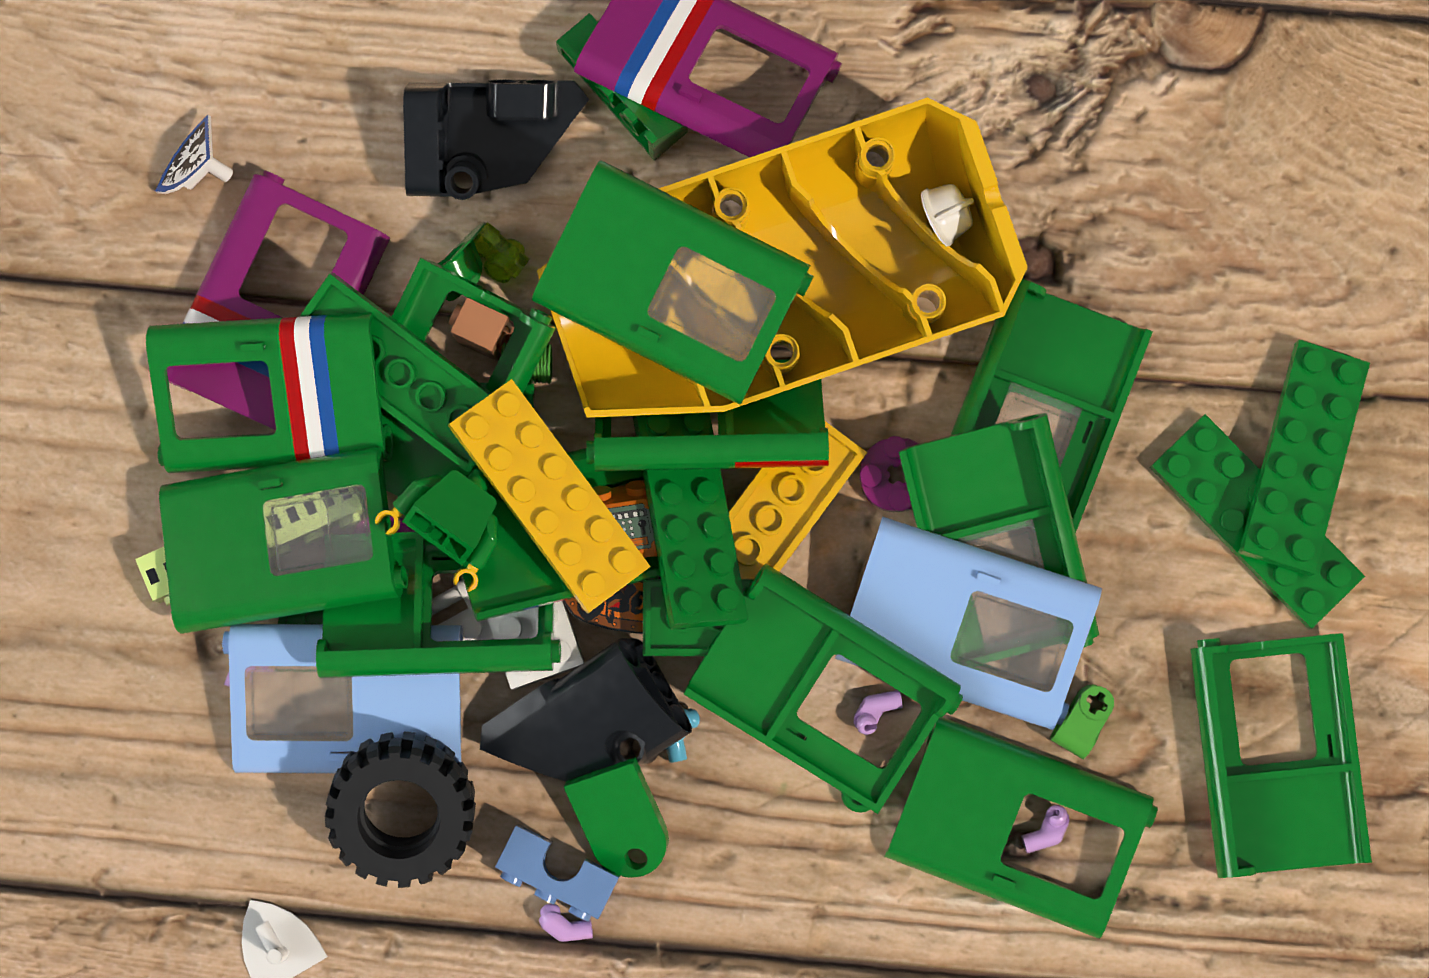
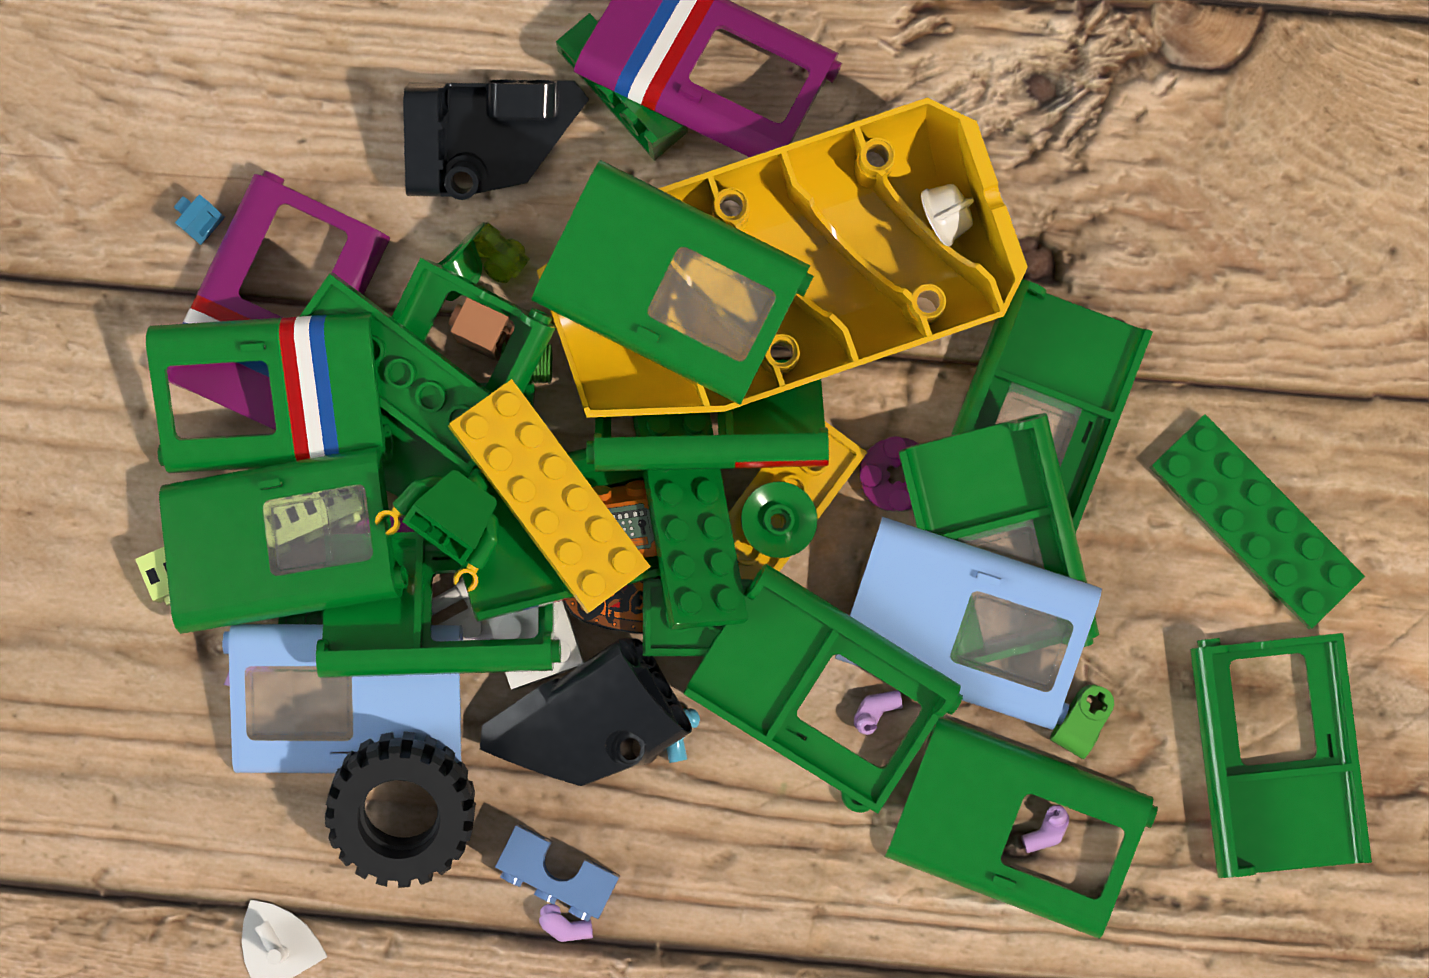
shield [155,115,233,194] -> none
green tile [564,757,669,878] -> none
green plate [1239,339,1370,576] -> none
none -> dark azure tile [174,194,225,245]
none -> green dish [741,482,818,558]

